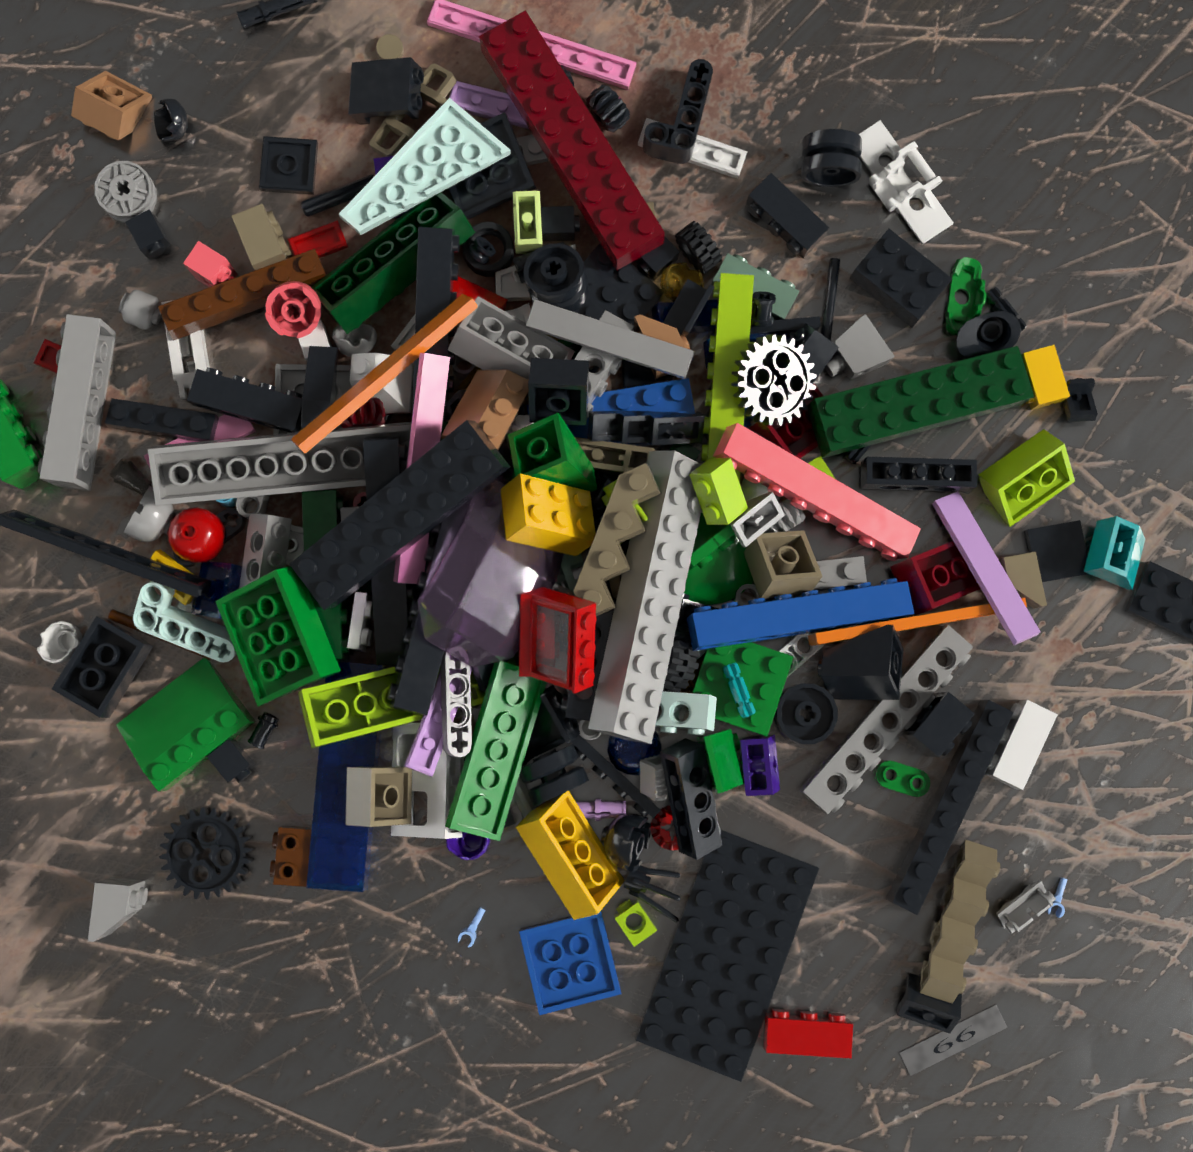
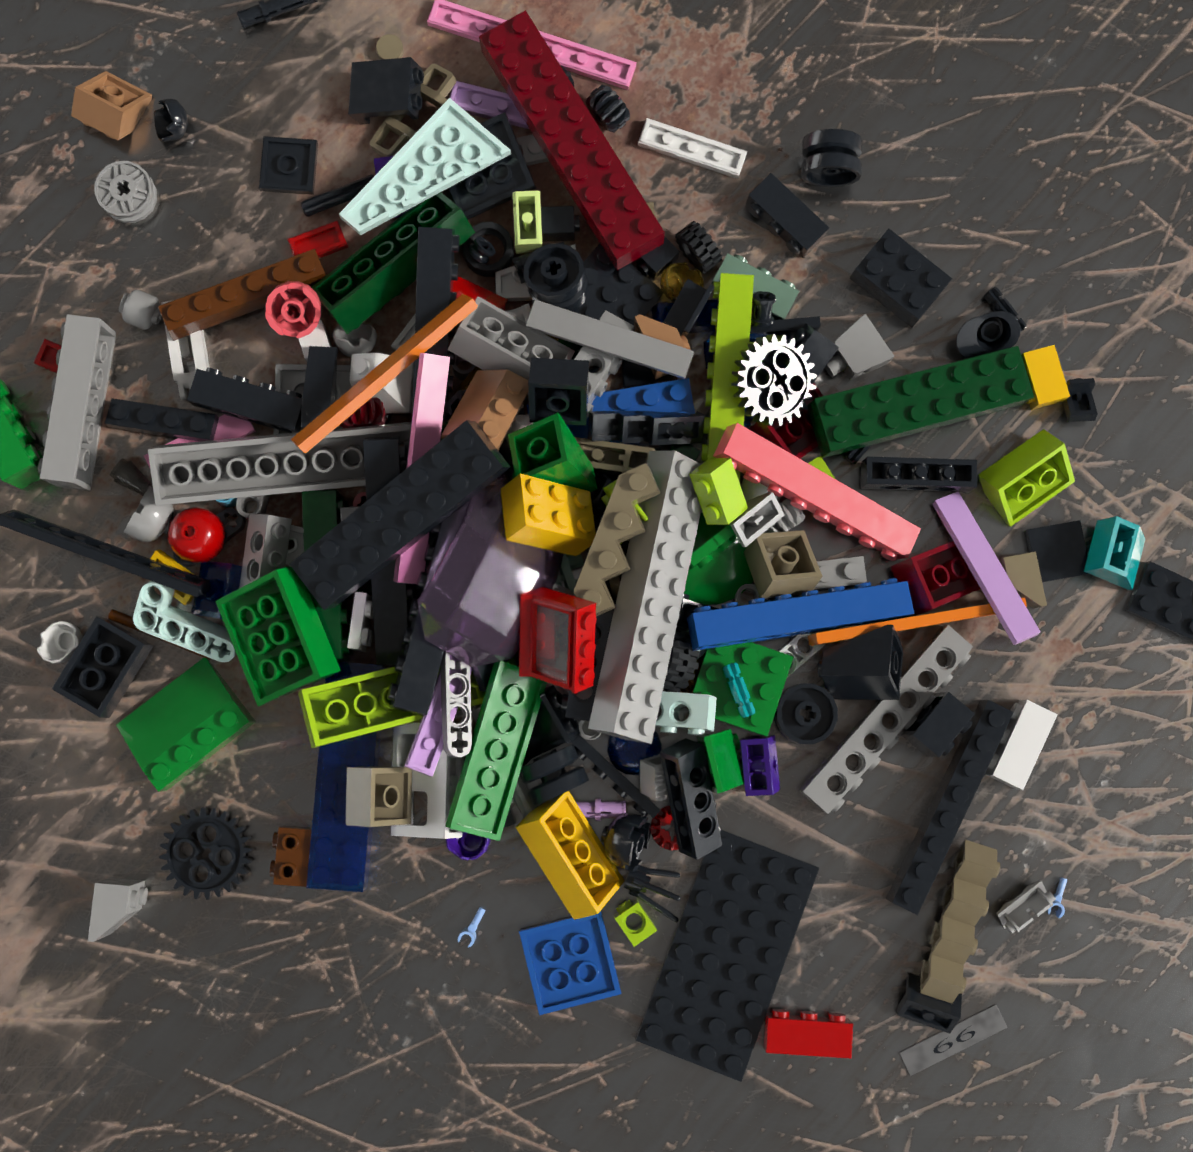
black brick [125,209,171,258] -> none
coral brick [183,241,238,287] -> none
black brick [207,739,255,783] -> none
dark tan brick [232,204,293,270] -> none
black pin [248,712,279,749] -> none
black beam [643,59,713,164] -> none
black bar [821,258,840,341] -> none
white piece [859,120,953,245] -> none
green plate [874,761,930,797] -> none
green piece [945,257,986,336] -> none

